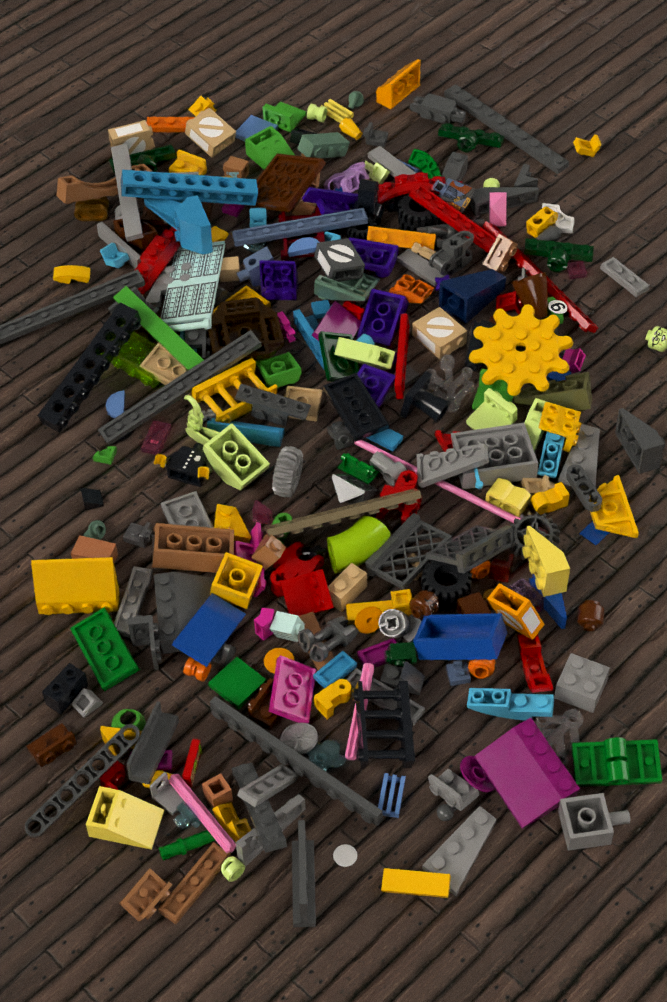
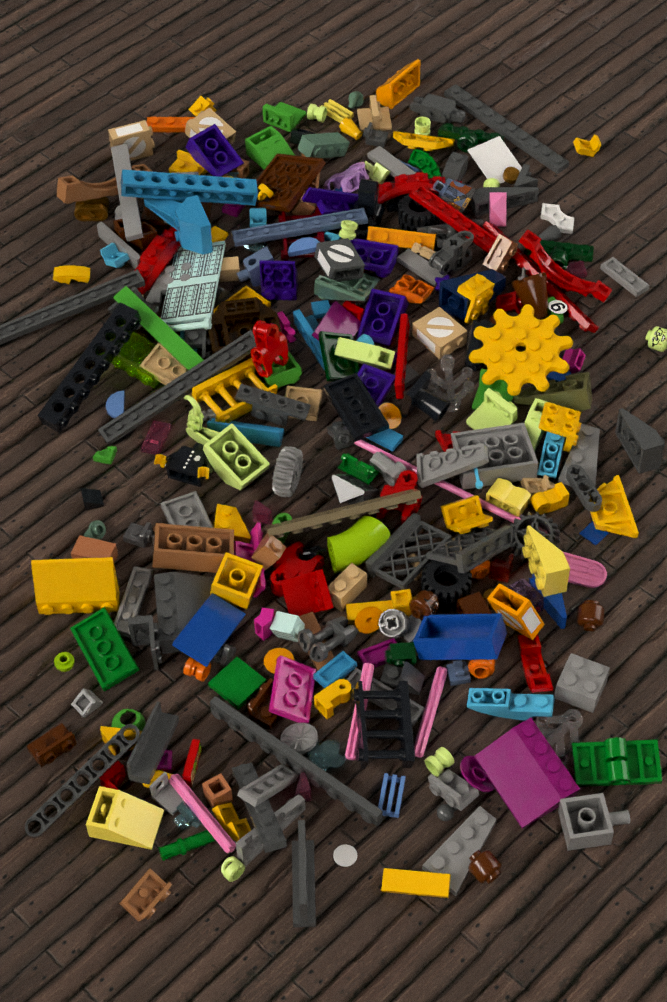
black brick [42,663,88,715] -> none
dark green plate [109,144,176,173] -> none
medium nougat tile [158,842,231,924] -> none
medium blue tile [235,115,278,142] -> none
yellow leg [526,206,558,238] -> none
none -> lime plate [54,652,75,672]
none -> dark purple slope [185,124,244,177]
none -> red piece [251,320,288,378]
none -> yellow tile [257,183,274,201]
none -> clear pink slope [295,772,312,802]
none -> yellowish green wheel [339,220,358,240]
none -> tan bracket [357,95,392,132]
none -> light orange piece [378,403,402,429]
none -> yellow wing [393,131,455,151]
none -> yellowish green wheel [414,117,431,136]
none -> bright pink axle [414,666,448,758]
none -> yellowish green wheel [424,747,455,777]
none -> yellow bracket [441,495,493,534]
none -> yellow bracket [457,274,495,324]
none -> white sticker [467,136,522,184]
none -> reddish brown head [468,850,502,884]
none -> pearl gold tile [503,167,520,184]
none -> red piece [518,229,612,303]
none -> bright pink window [562,551,607,588]

